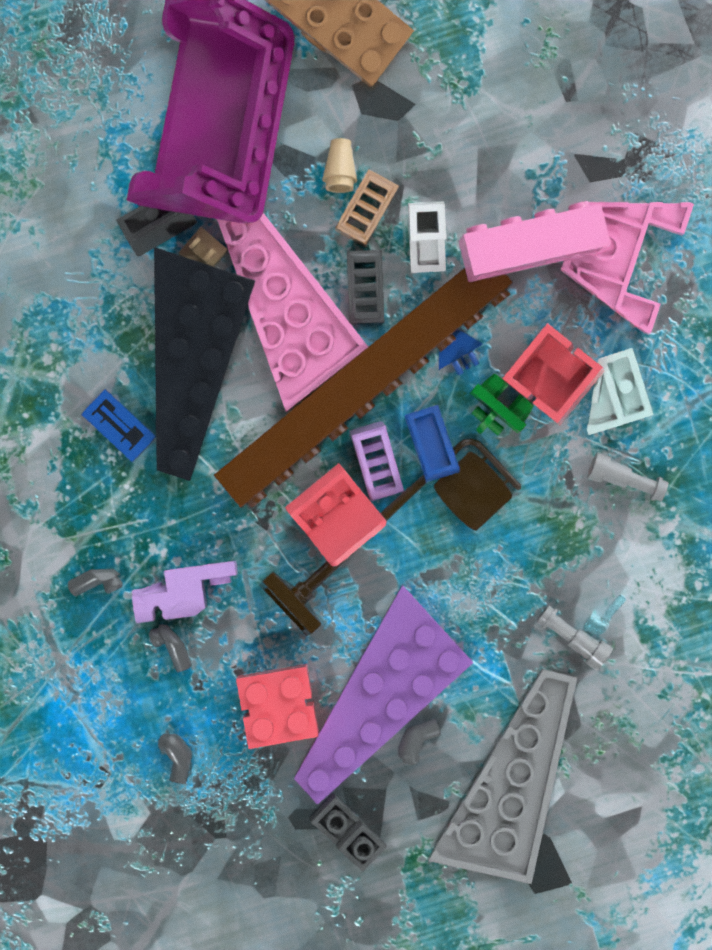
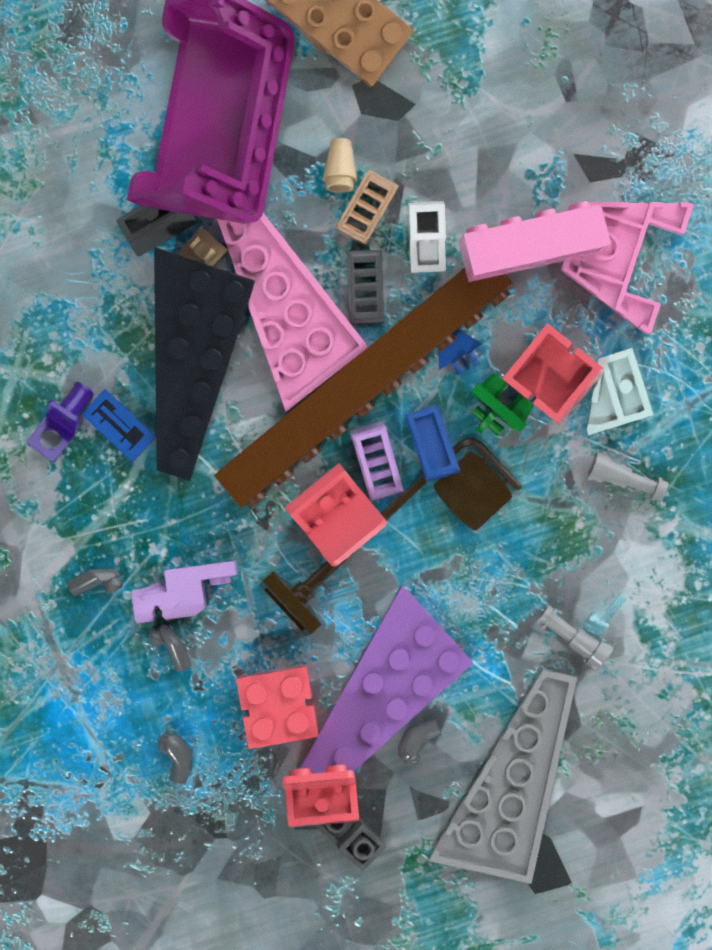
none -> dark purple bracket [27,382,94,462]
none -> coral bracket [282,765,359,827]

